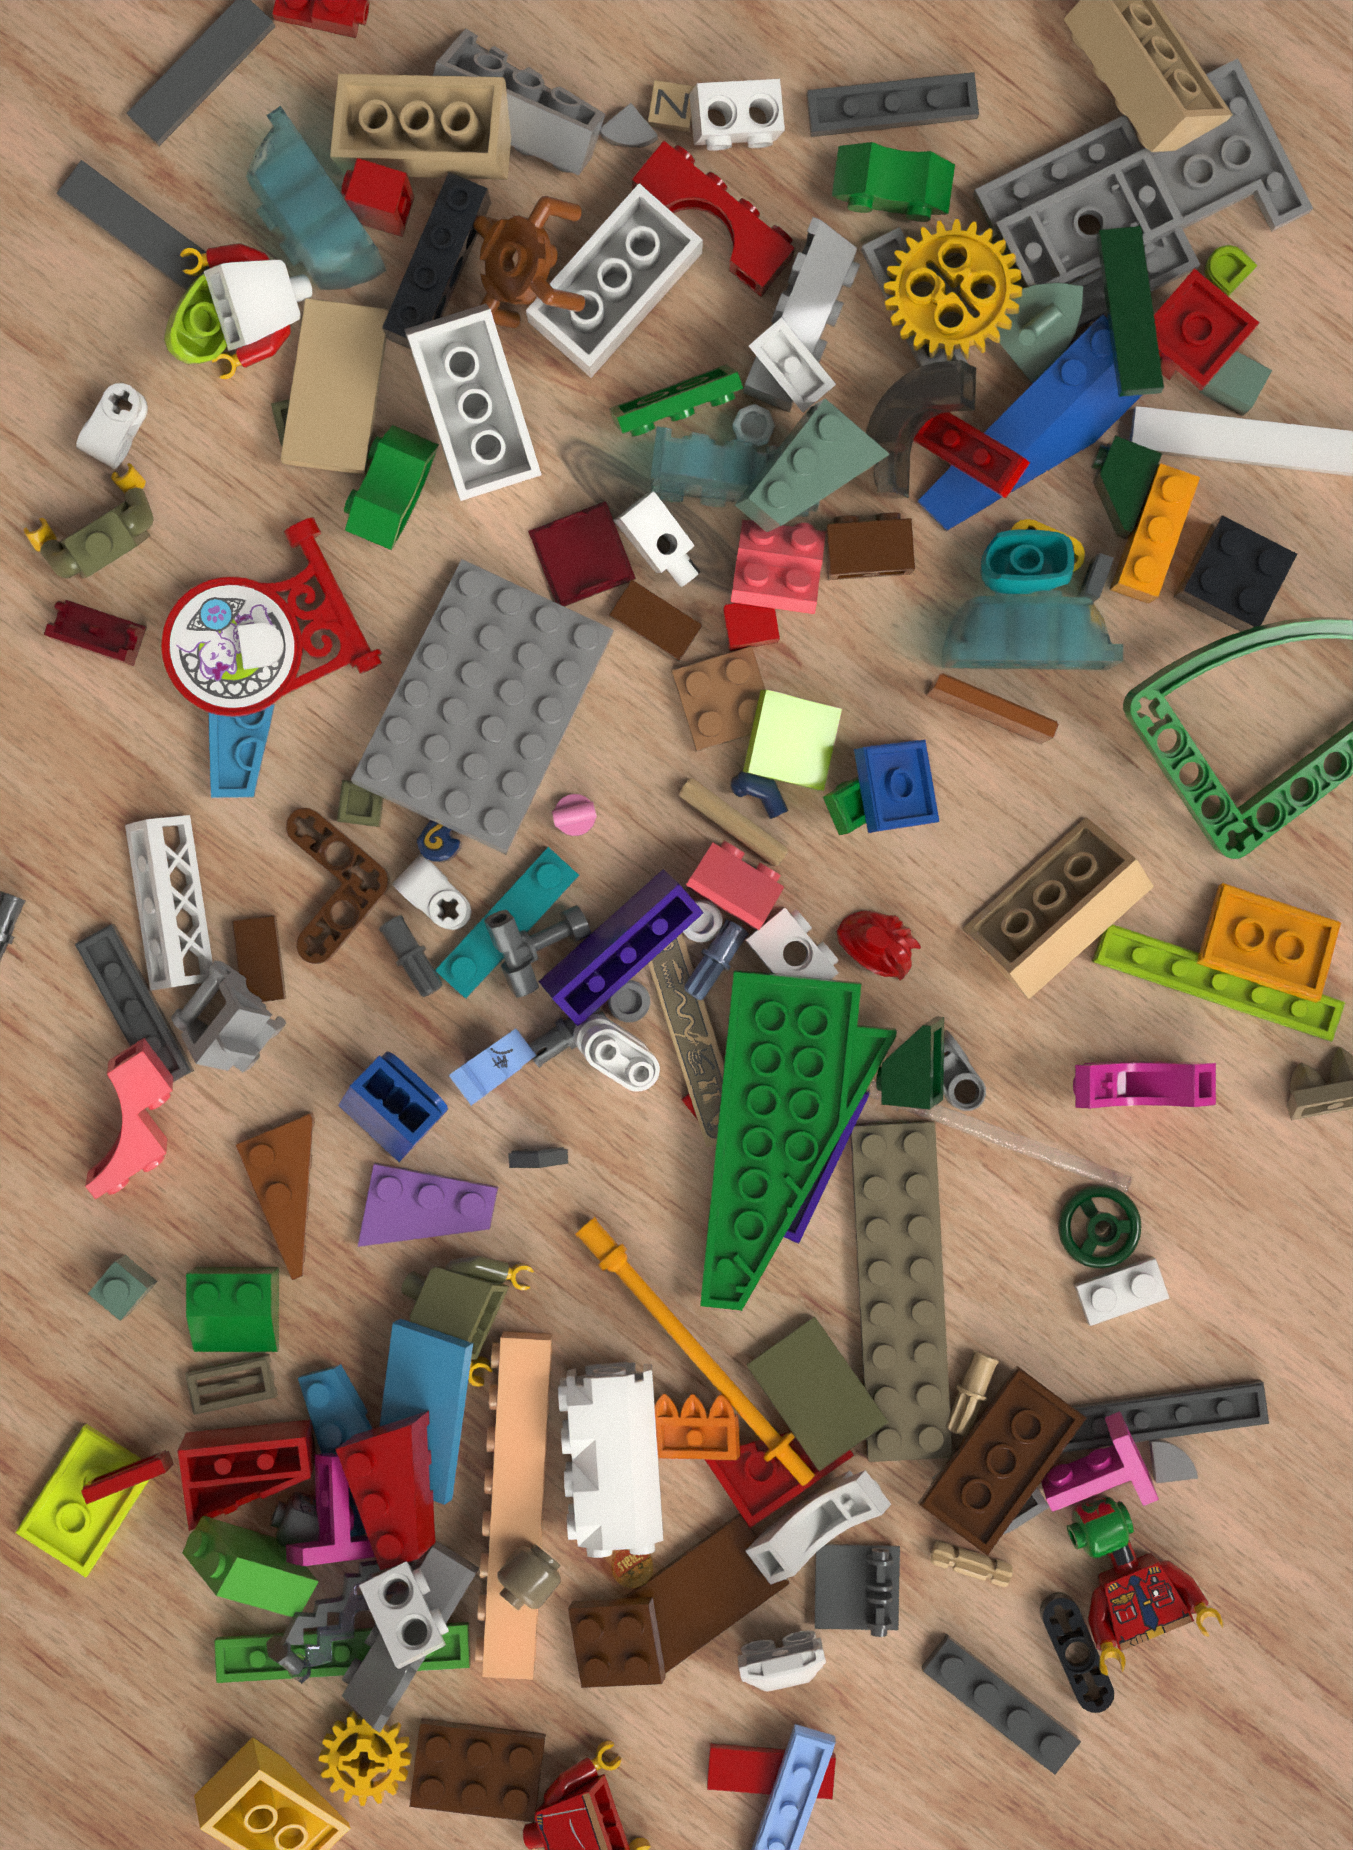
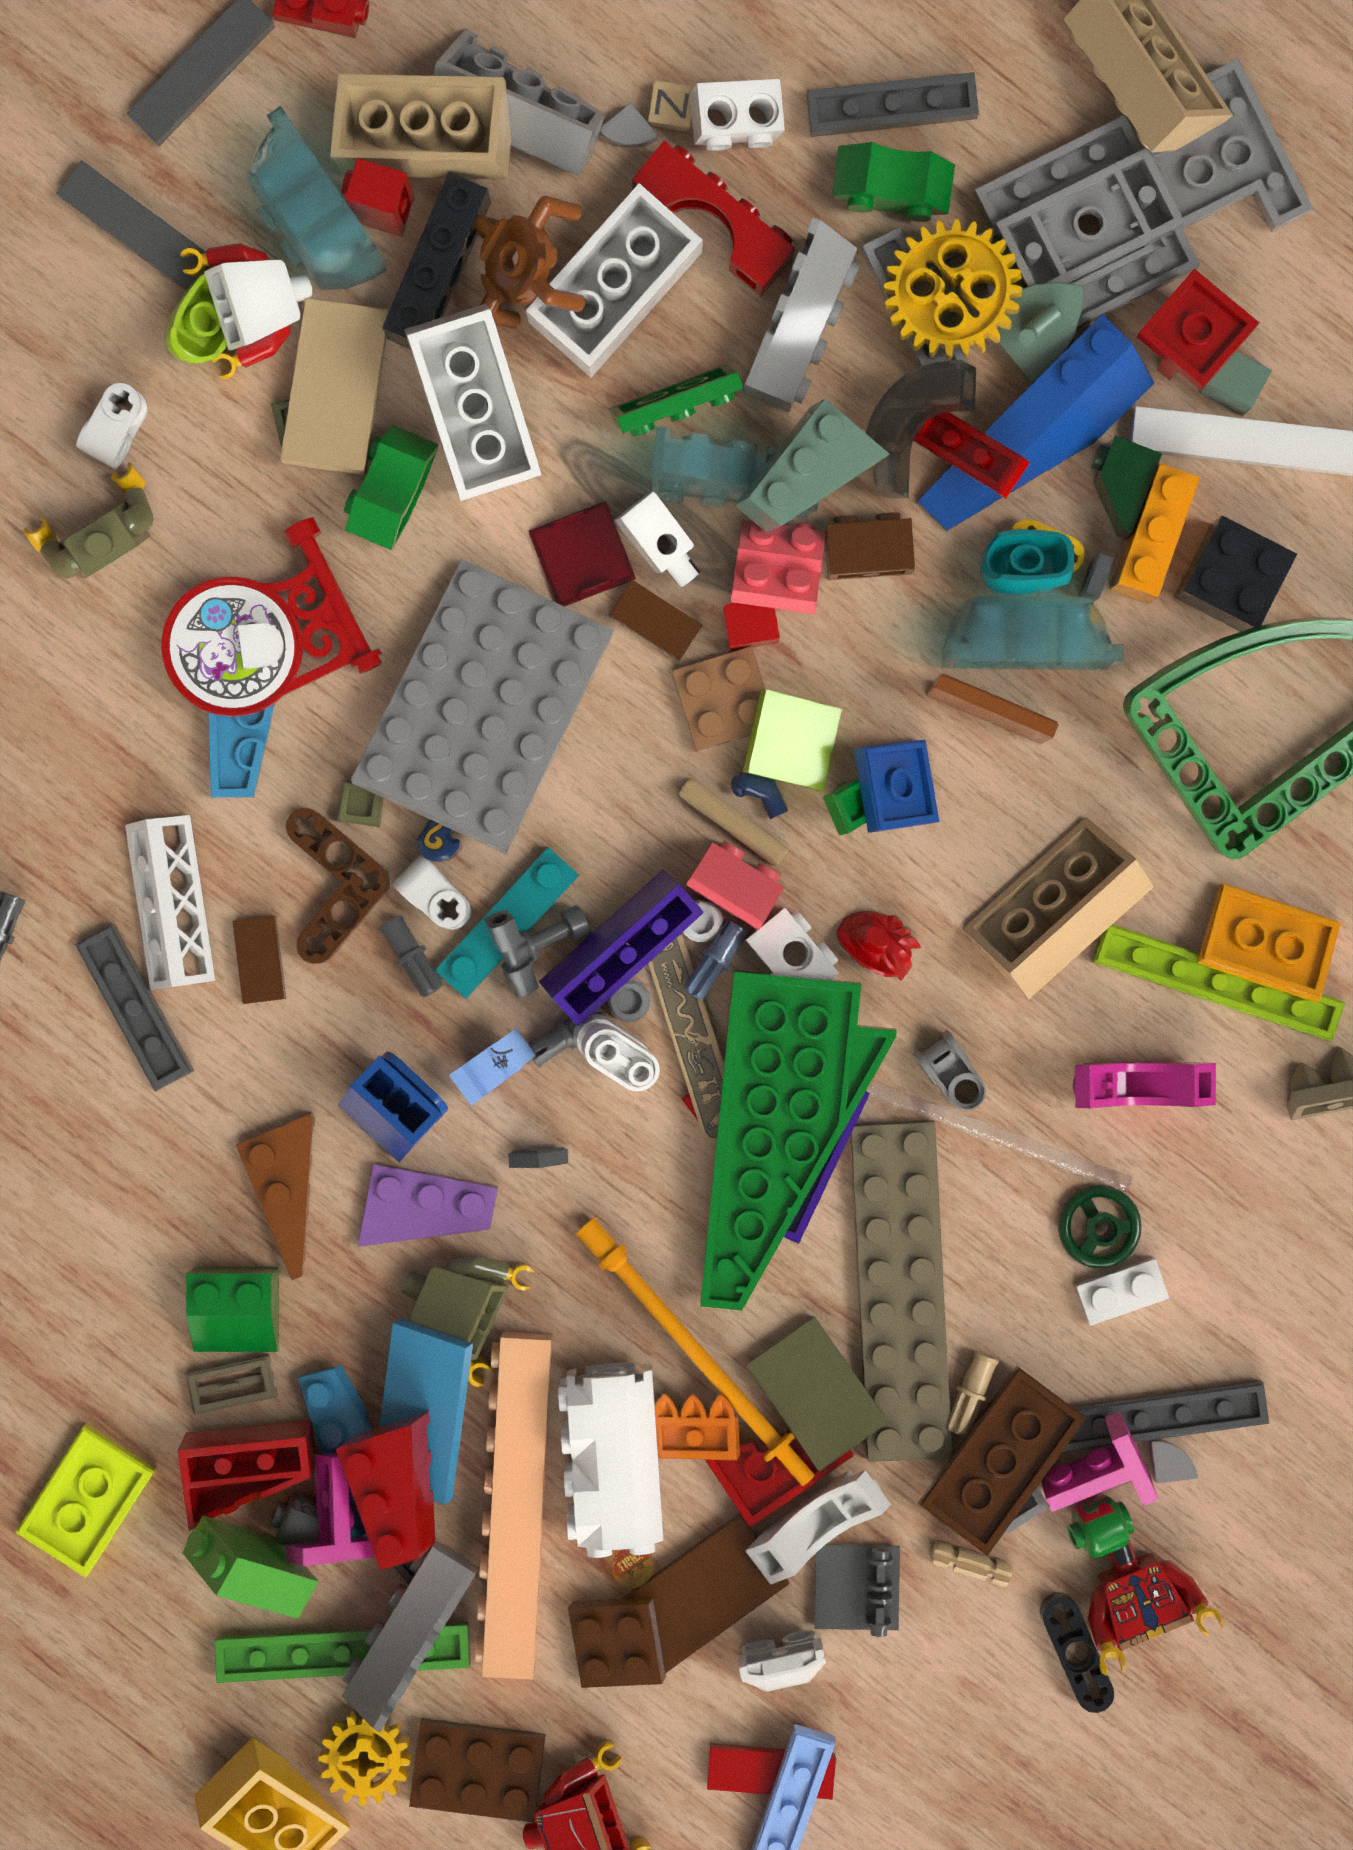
dark red hinge [44,600,147,667] -> none
red tile [81,1450,174,1505] -> none
coral arch [85,1038,173,1199] -> none
sand green brick [88,1255,158,1321] -> none
light grey piece [171,961,286,1072] -> none
piece [266,1560,399,1684] -> none
white brick [359,1561,449,1669] -> none
dark tan head [497,1544,561,1610] -> none
bright pink plate [552,794,597,836] -> none
white tile [732,404,775,449] -> none
white plate [749,317,836,412] -> none
dark green slope [876,1016,944,1110] -> none
dark grey plate [921,1634,1081,1775] -> none
dark green tile [1097,226,1164,397] -> none
lime tile [1204,245,1258,297] -> none

